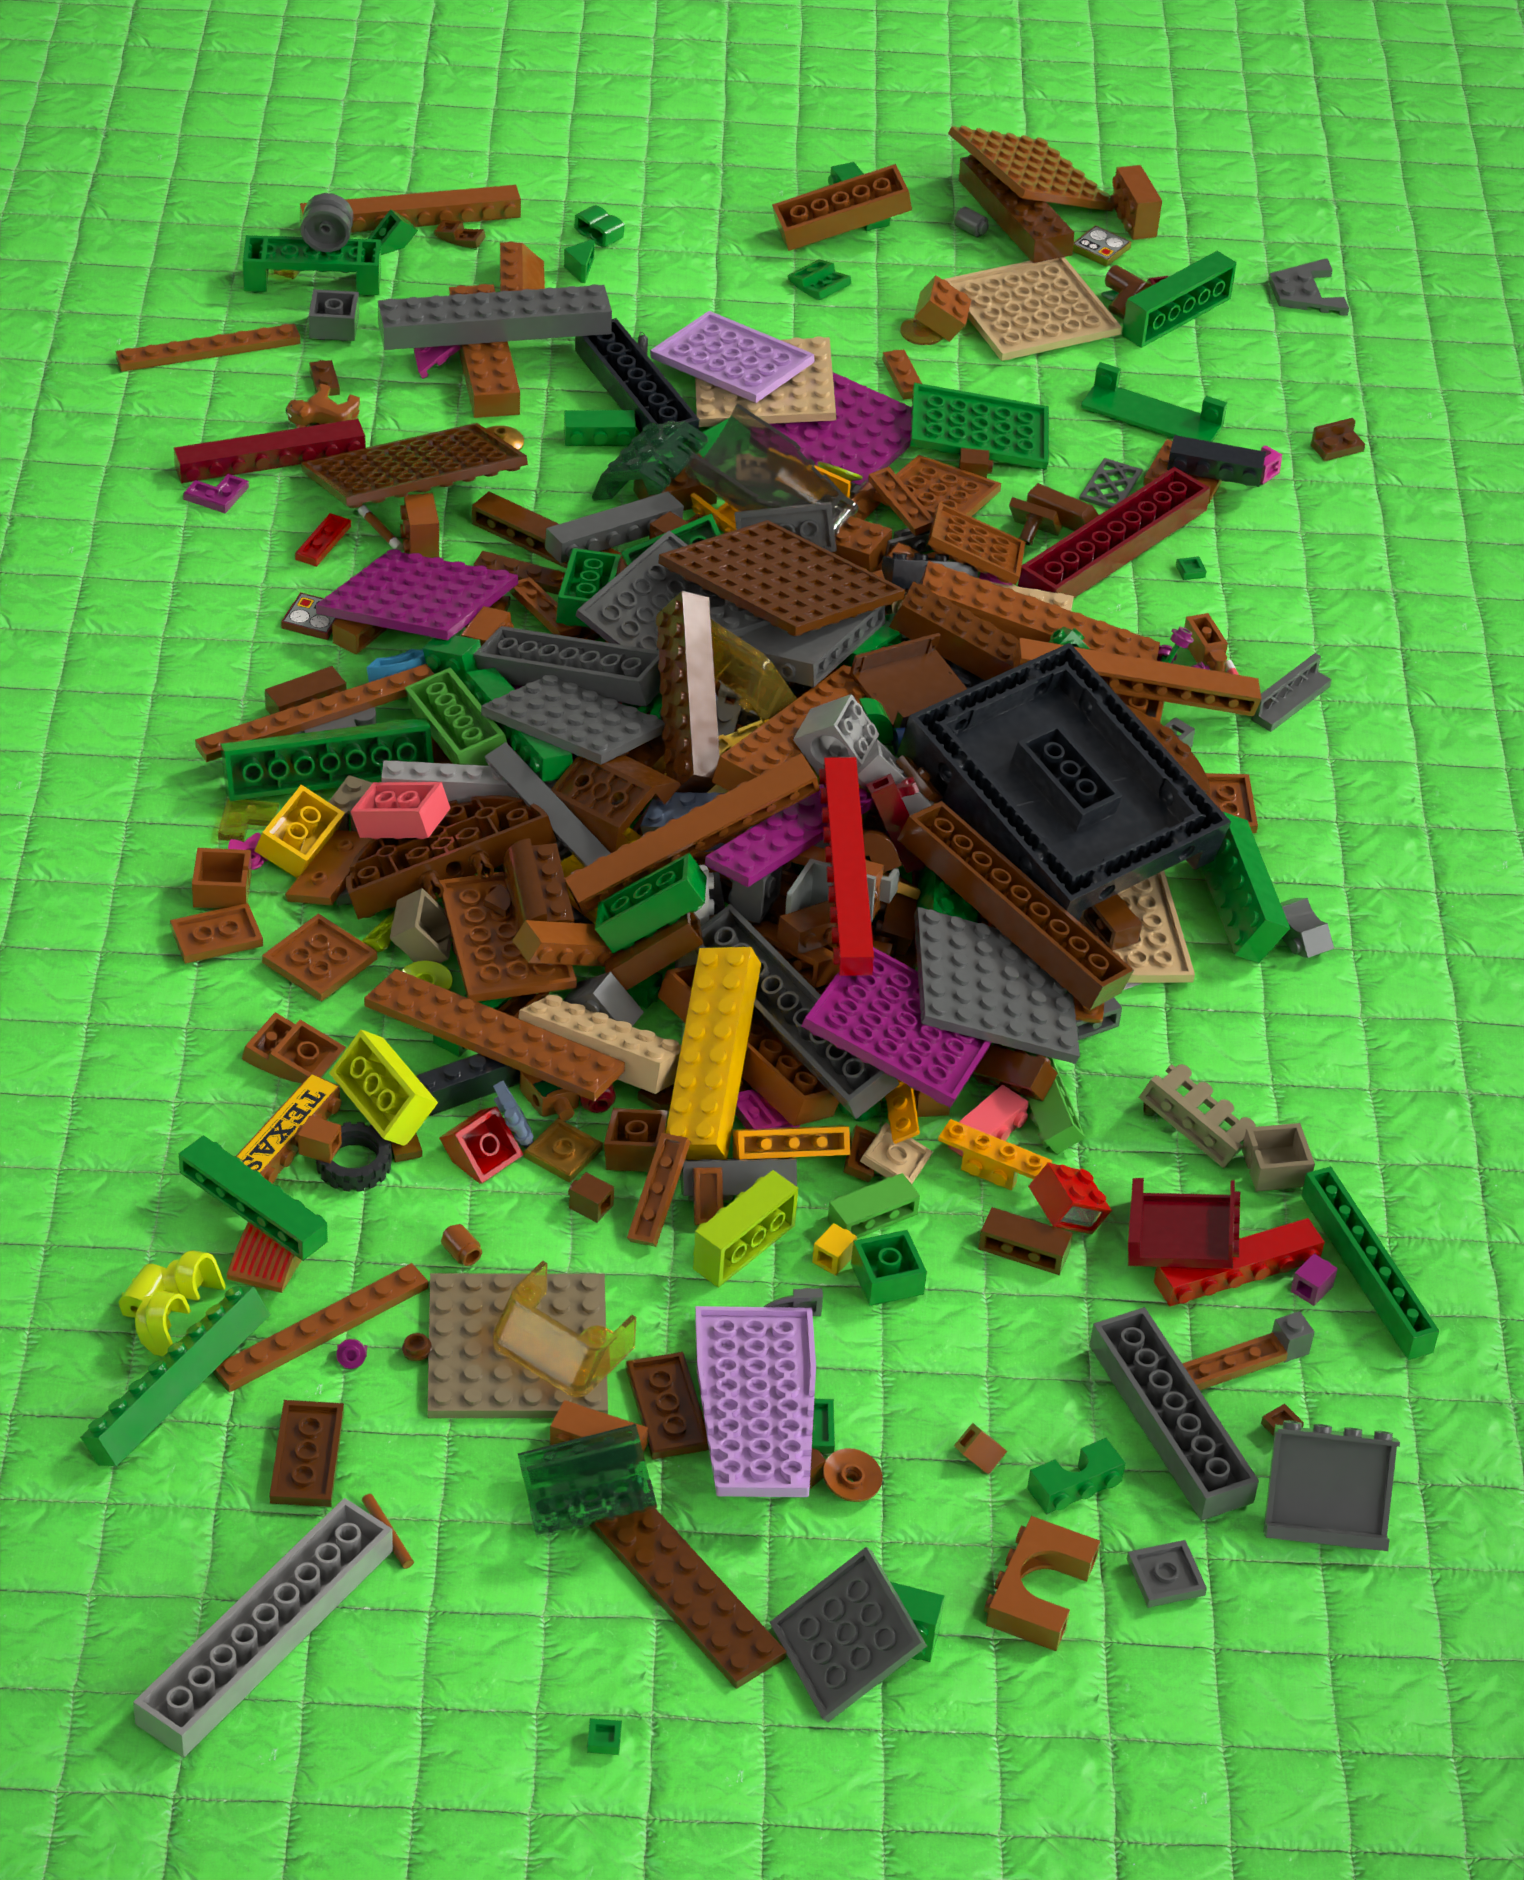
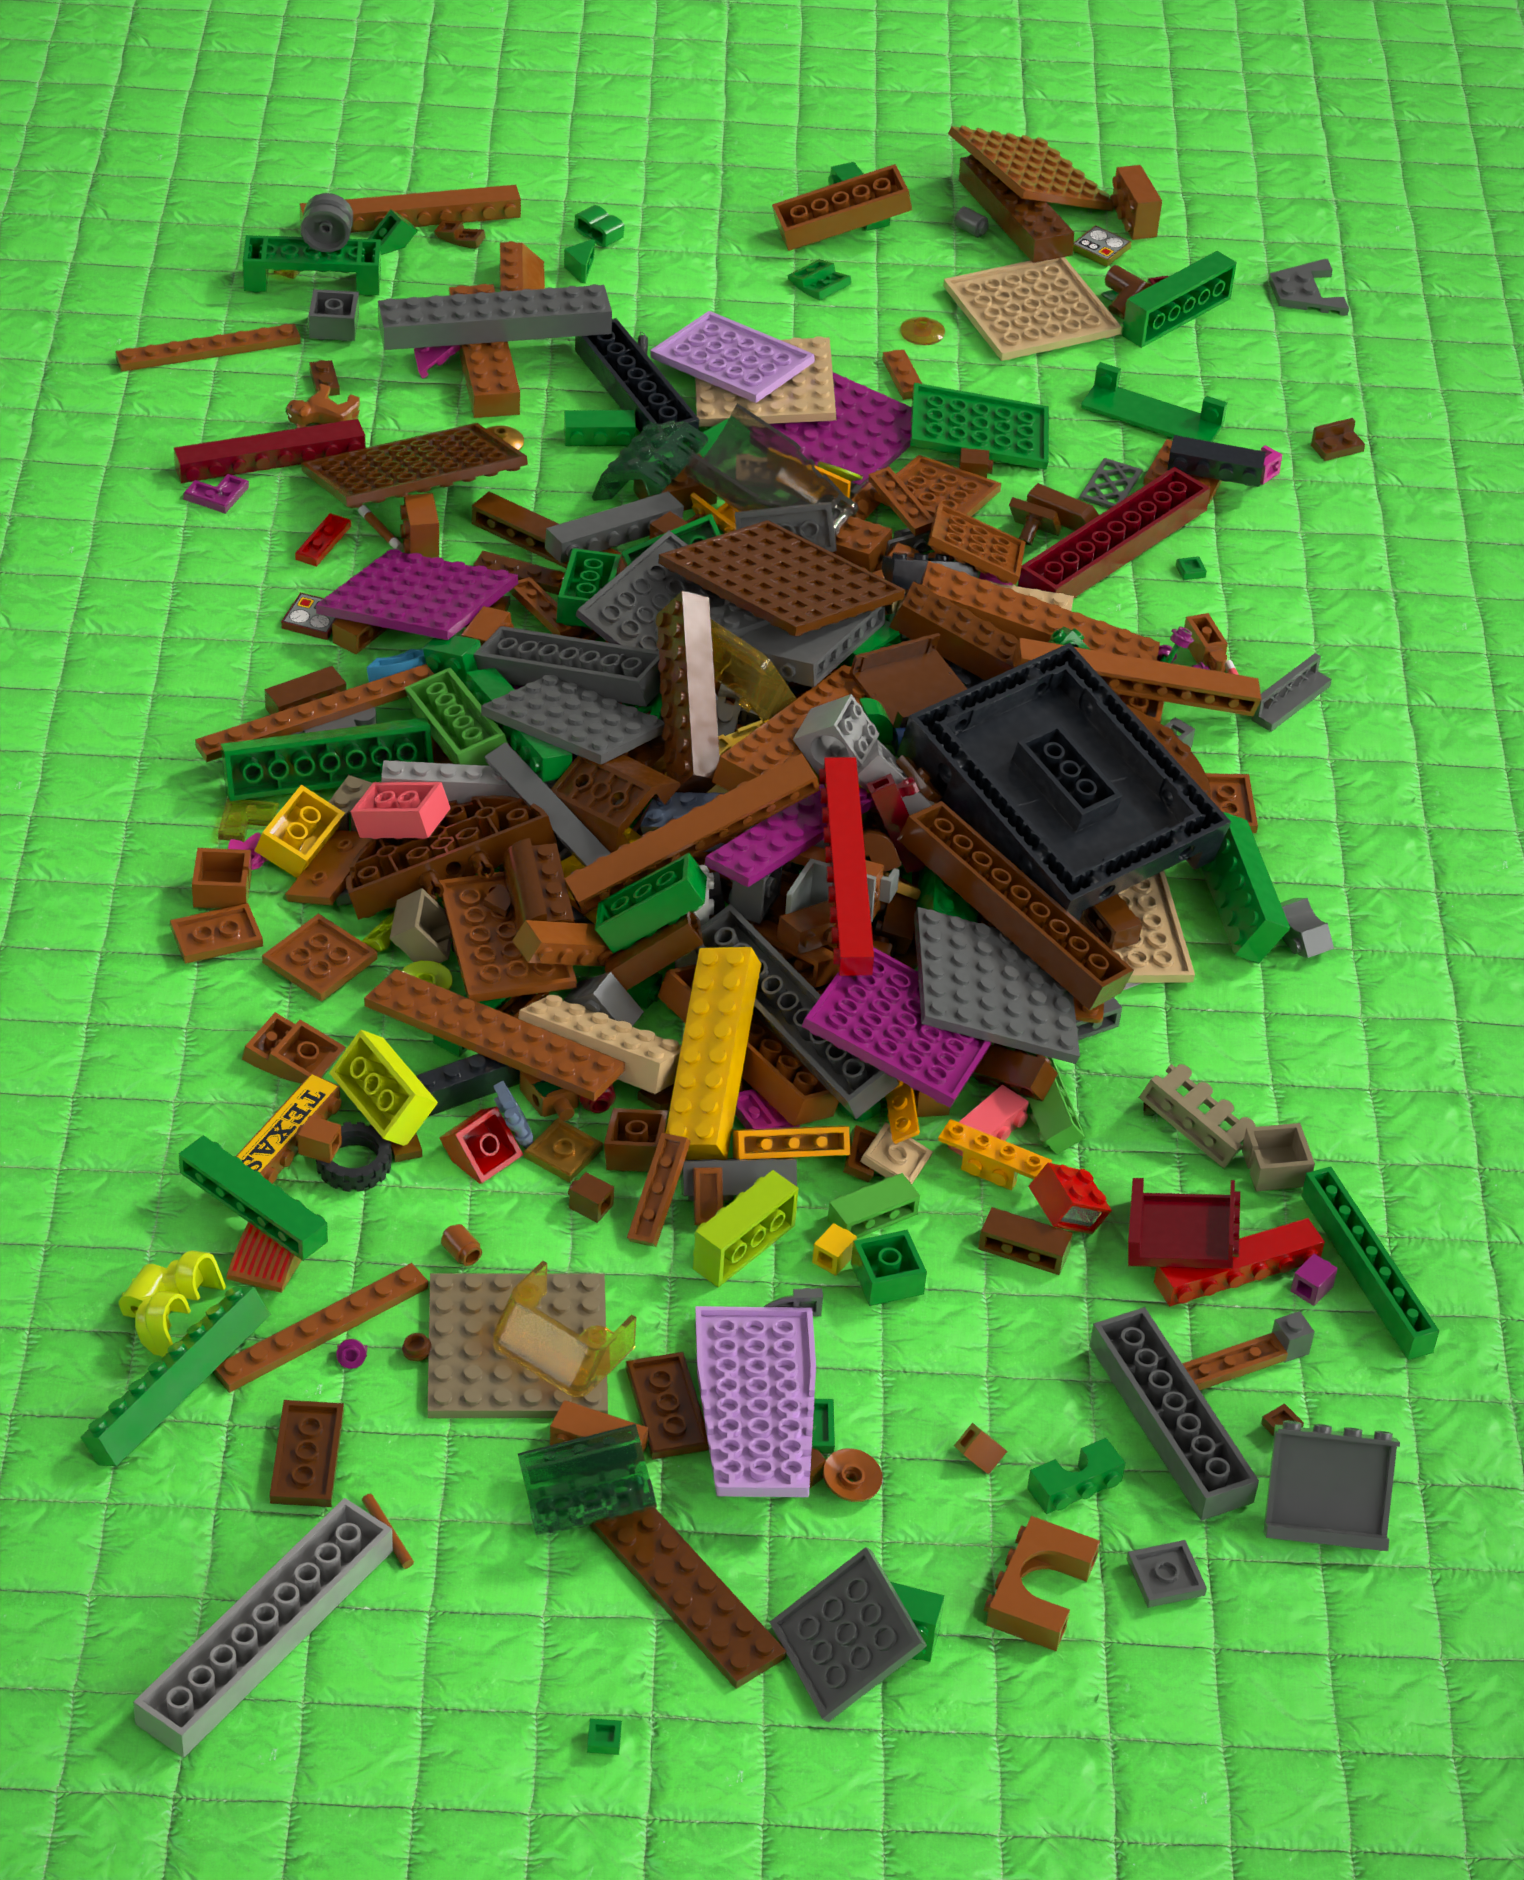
dark orange brick [914,275,972,342] -> none

